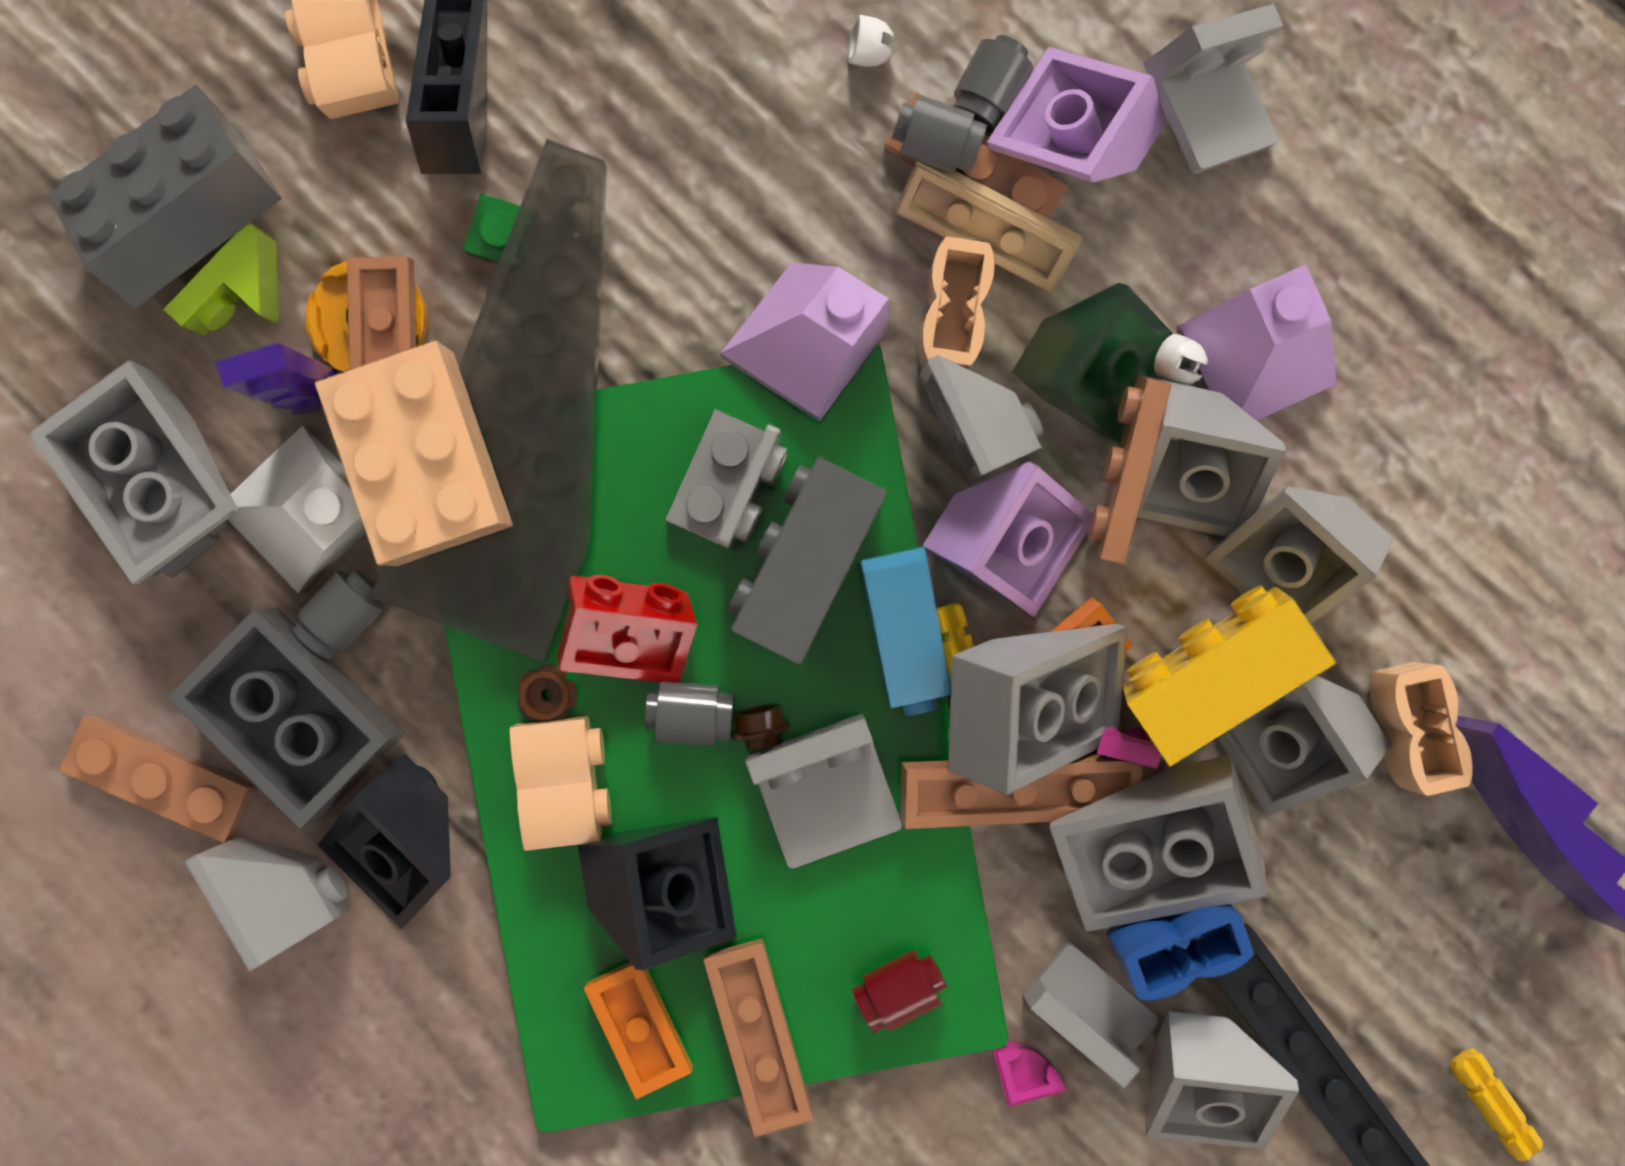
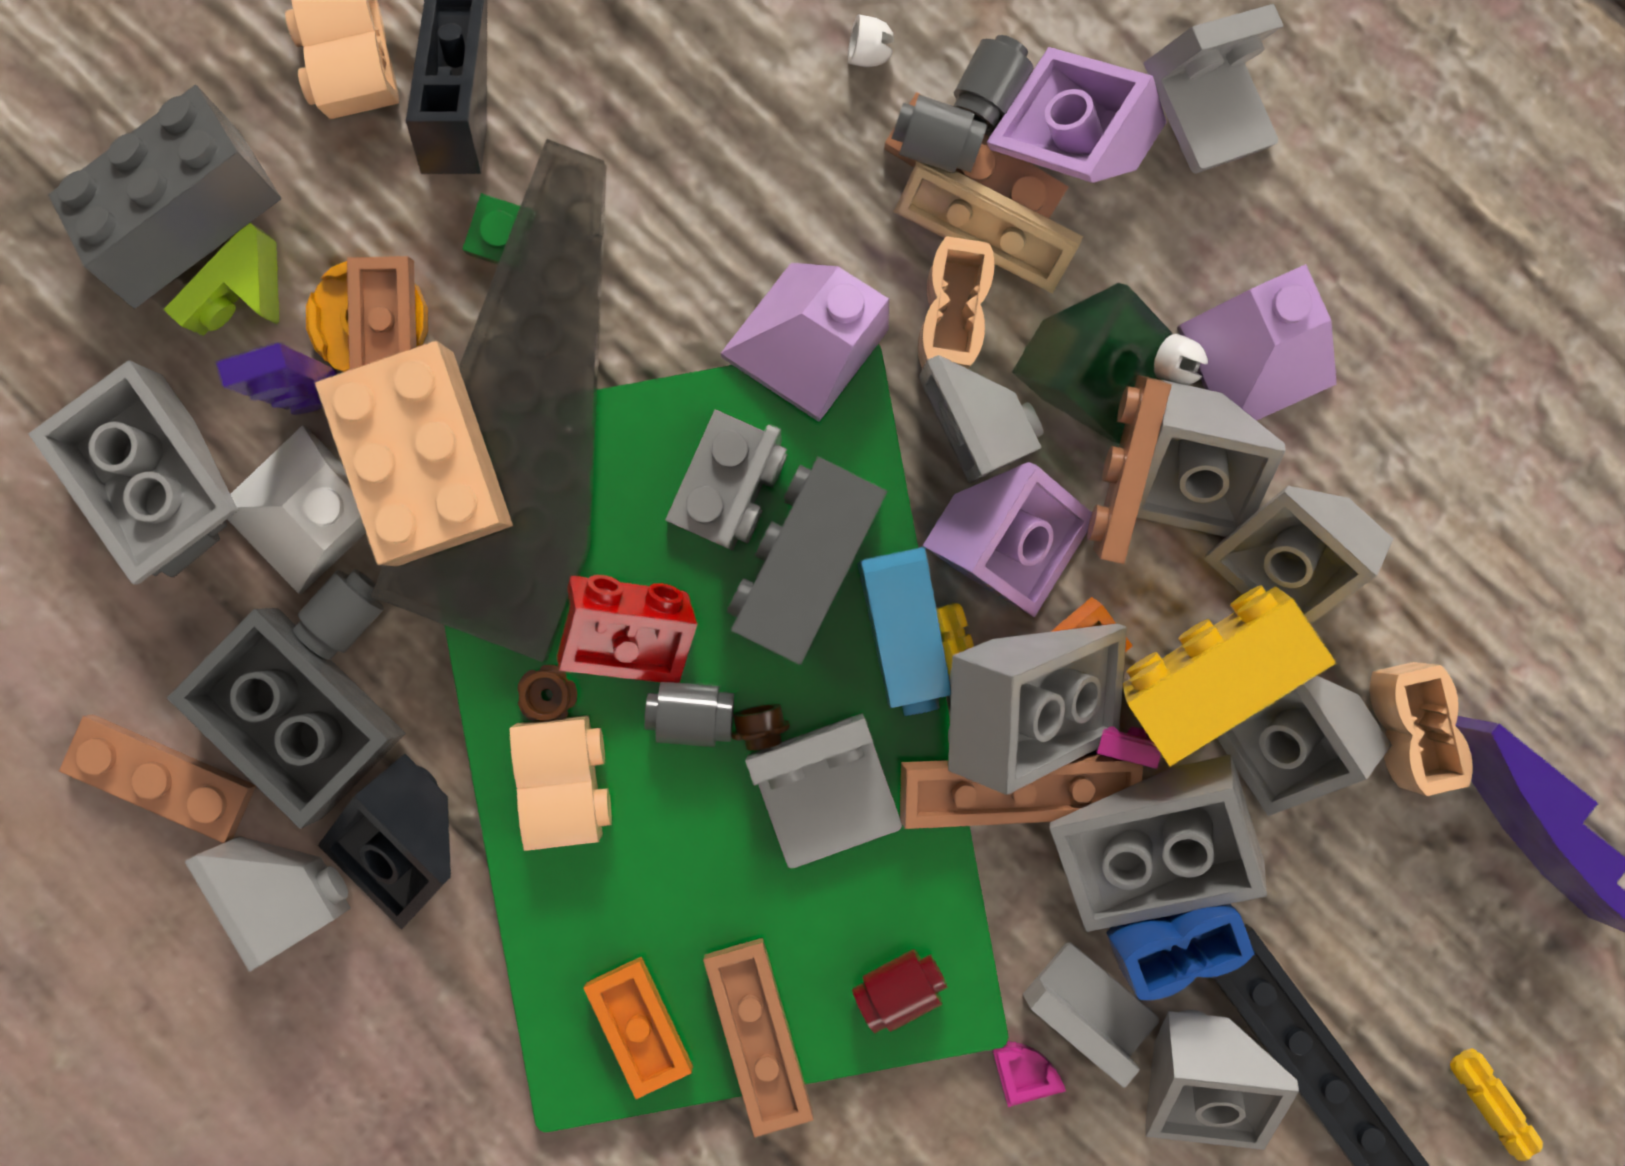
black slope [577,818,737,971] -> none

